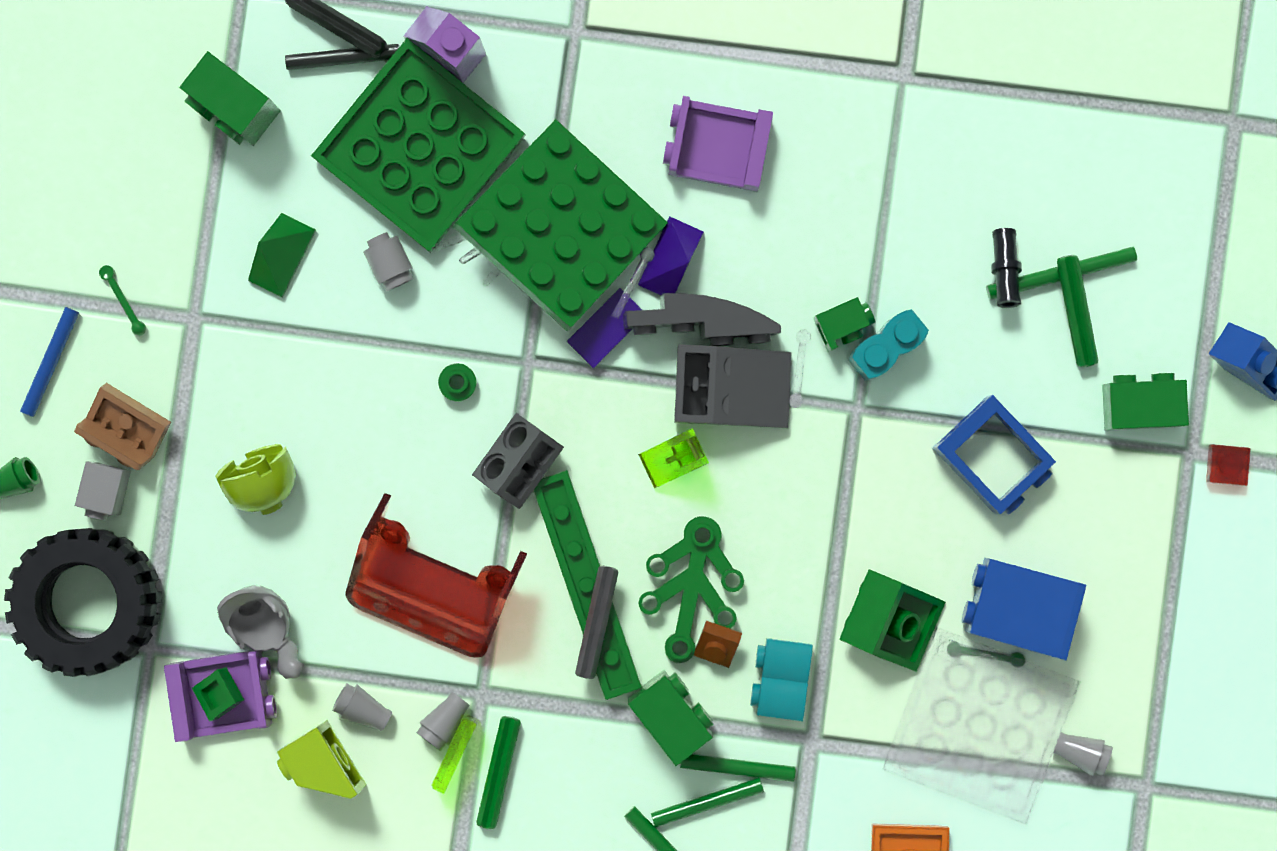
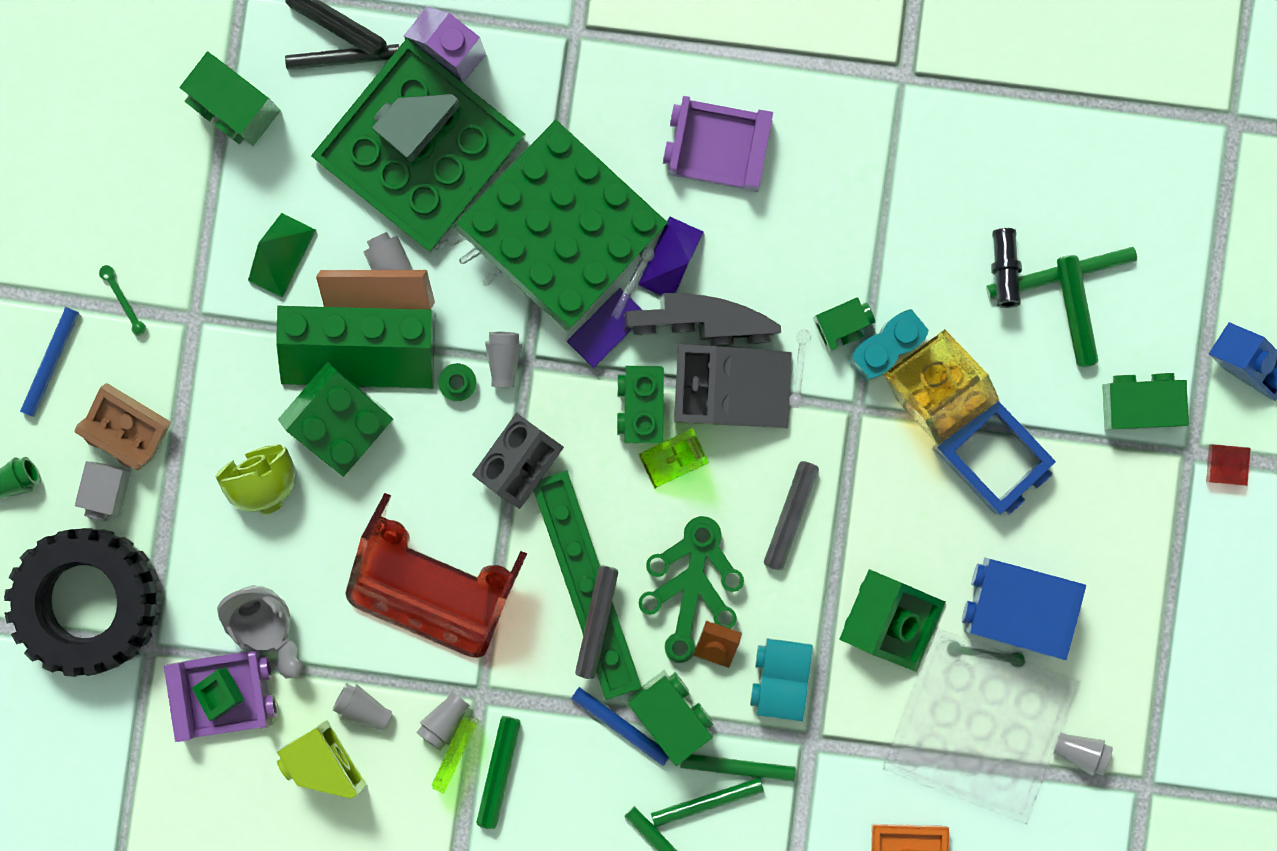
none -> green slope [276,305,436,389]
none -> green brick [278,361,394,477]
none -> nougat tile [316,270,435,310]
none -> sand green slope [372,94,461,163]
none -> light grey cone [485,331,523,388]
none -> blue bar [570,687,669,766]
none -> green bracket [617,365,664,444]
none -> flat silver axle [764,461,819,571]
none -> clear yellow brick [883,329,1000,446]

